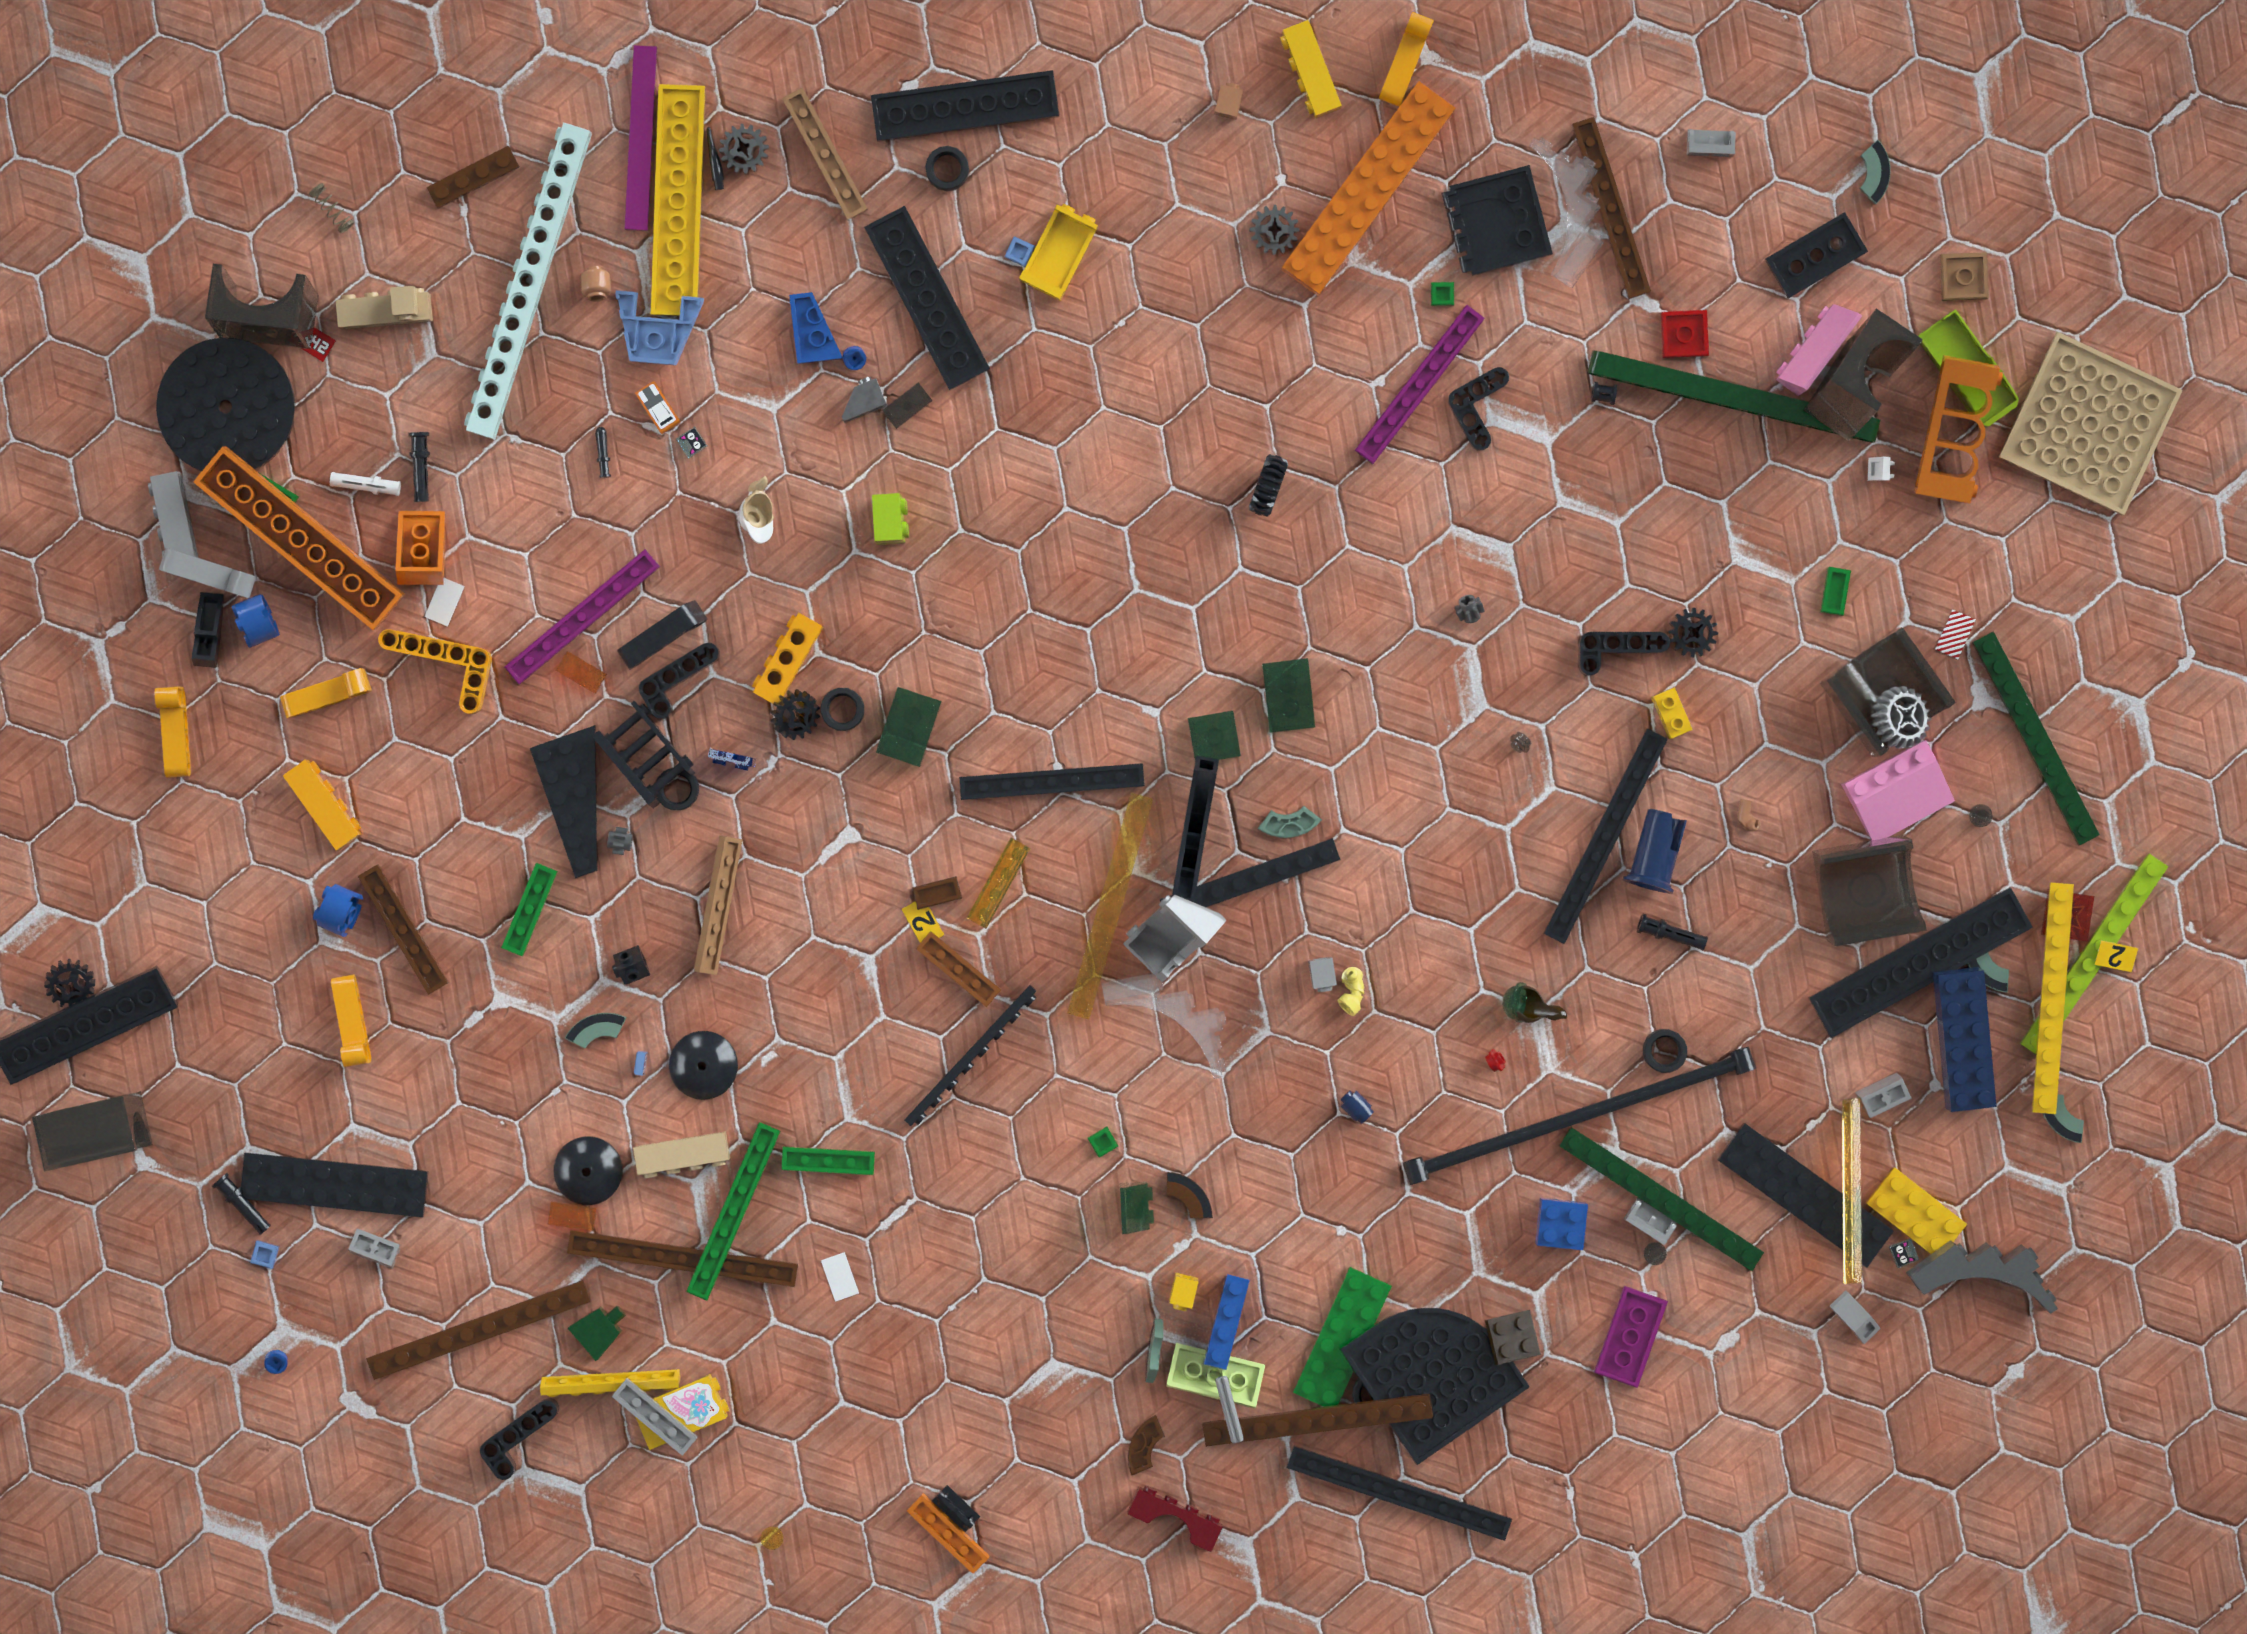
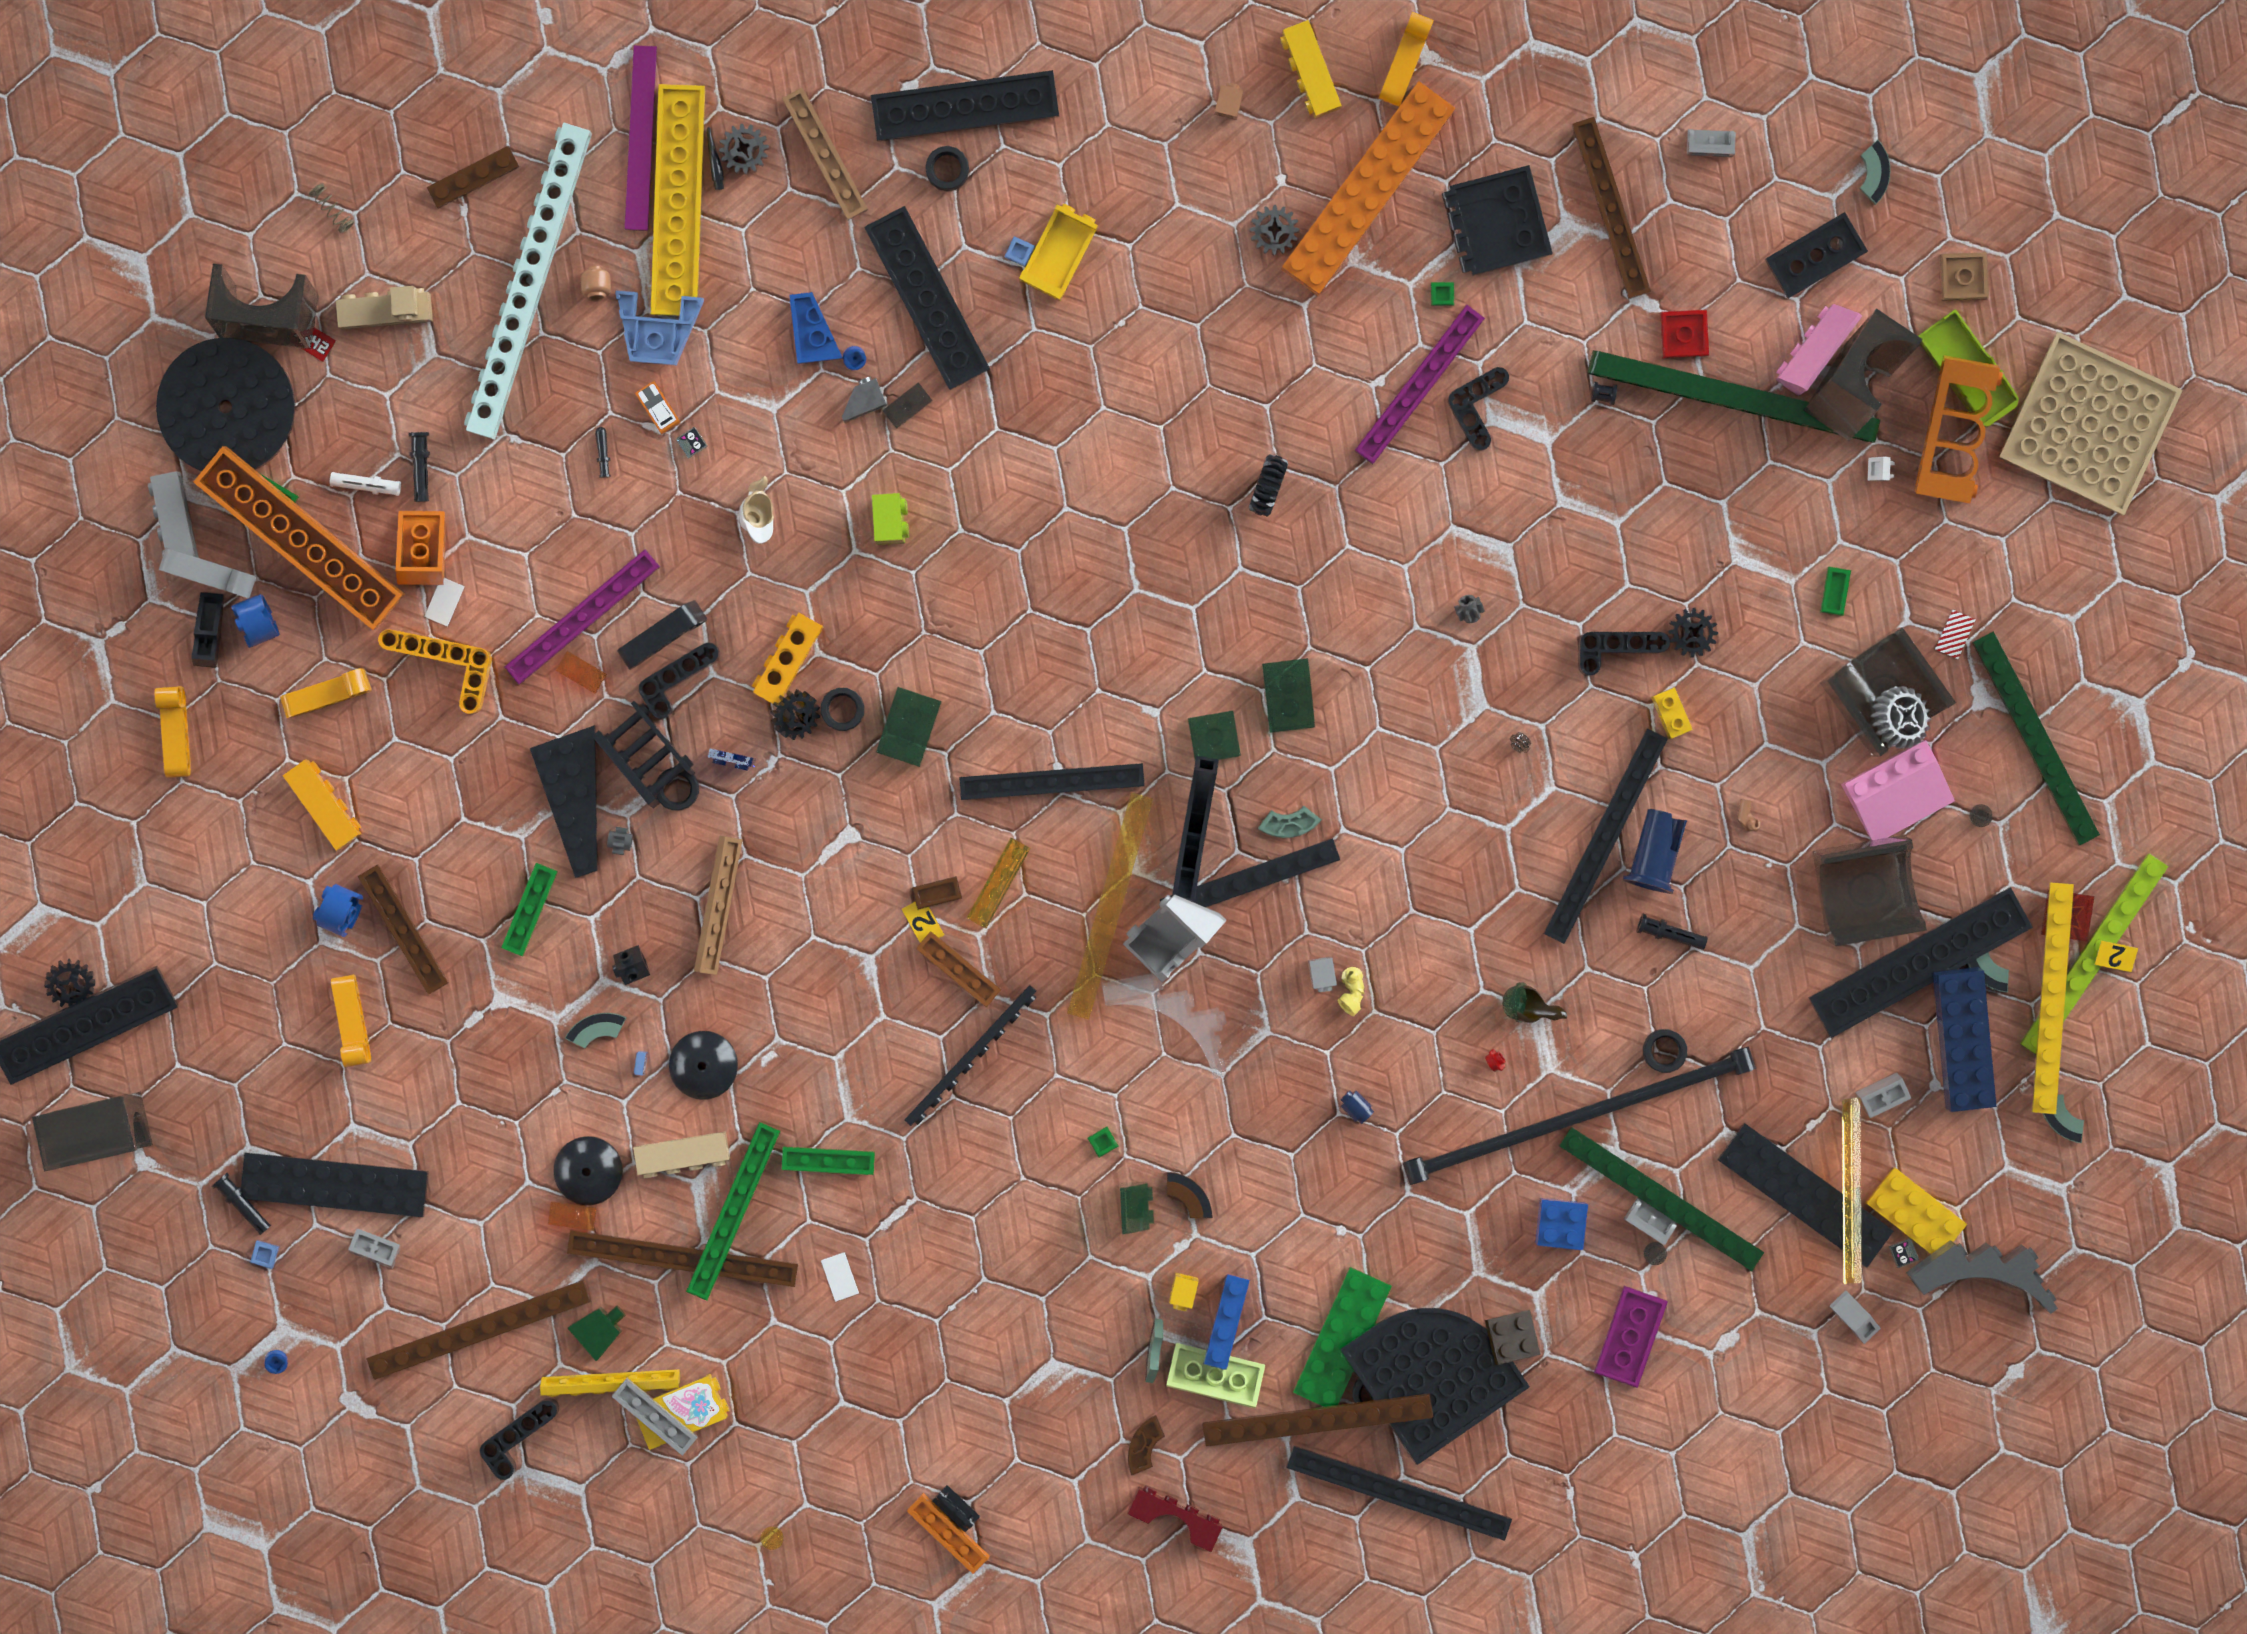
light grey axle [1215,1376,1243,1443] -> none
clear arch [1529,138,1604,288] -> none

